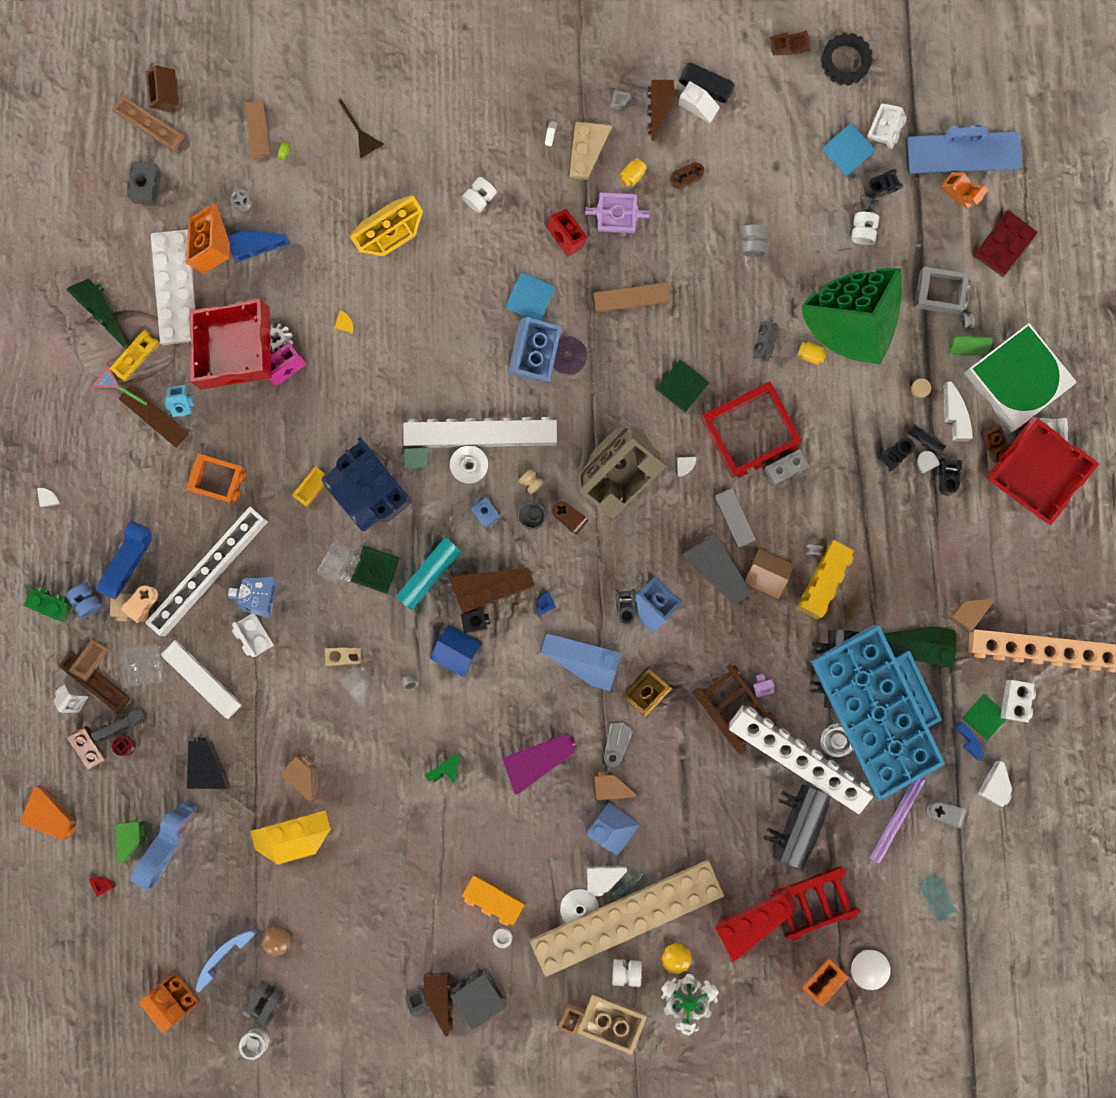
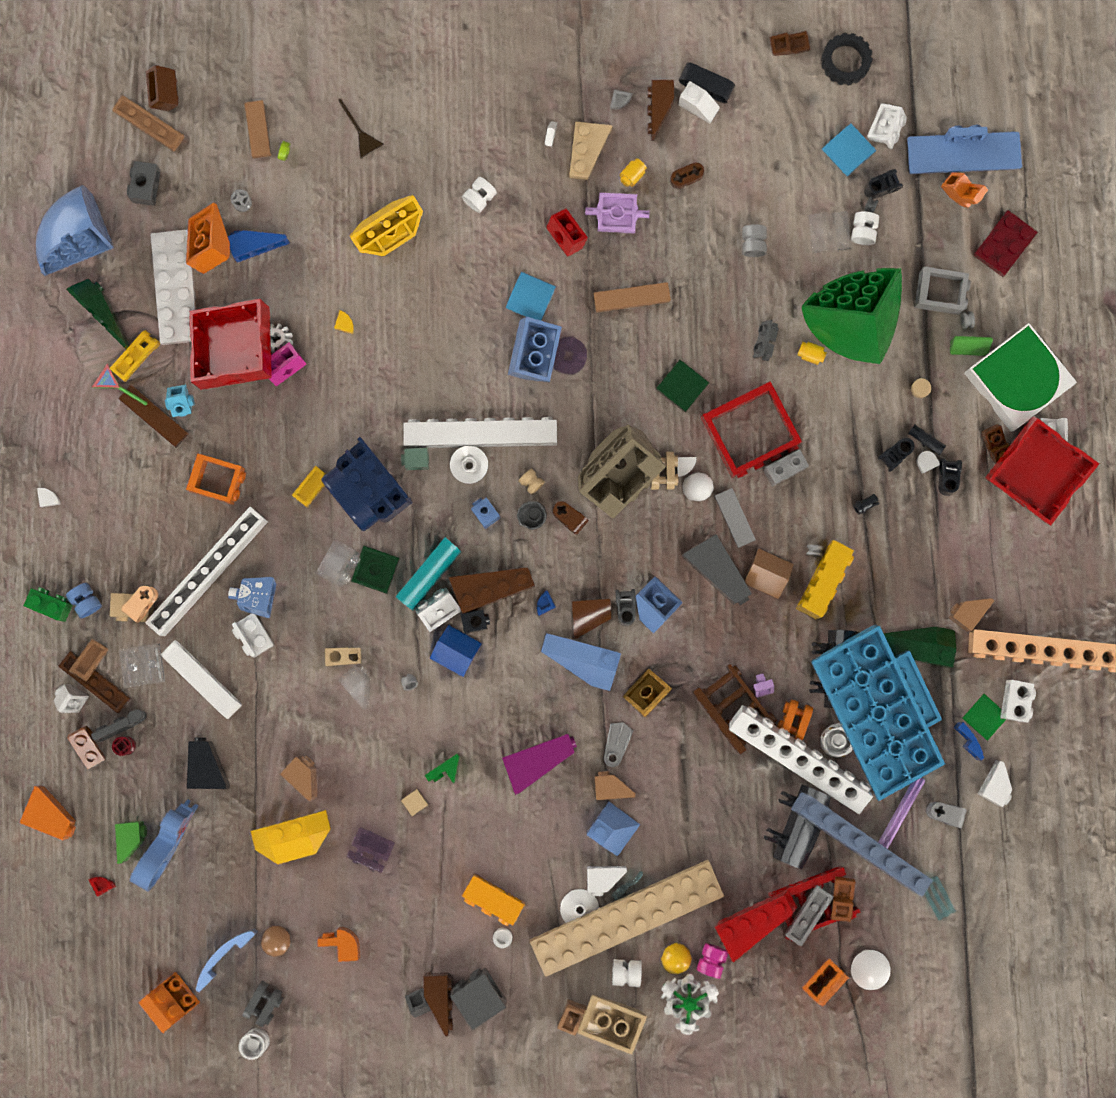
blue beam [96,520,152,600] -> none
white slope [943,382,973,441] -> none
none -> medium blue brick [36,185,114,276]
none -> orange brick [317,927,360,962]
none -> clear purple plate [346,827,396,873]
none -> tan tile [401,789,428,816]
none -> white bracket [415,588,461,632]
none -> reddish brown slope [572,599,611,639]
none -> tan brick [651,452,678,490]
none -> white hair [682,472,714,501]
none -> dark pink wheel [696,943,729,979]
none -> orange brick [777,699,813,740]
none -> light grey tile [784,885,834,946]
none -> sand blue brick [791,792,932,897]
none -> dark orange slope [831,876,855,922]
none -> black pin [853,494,879,515]

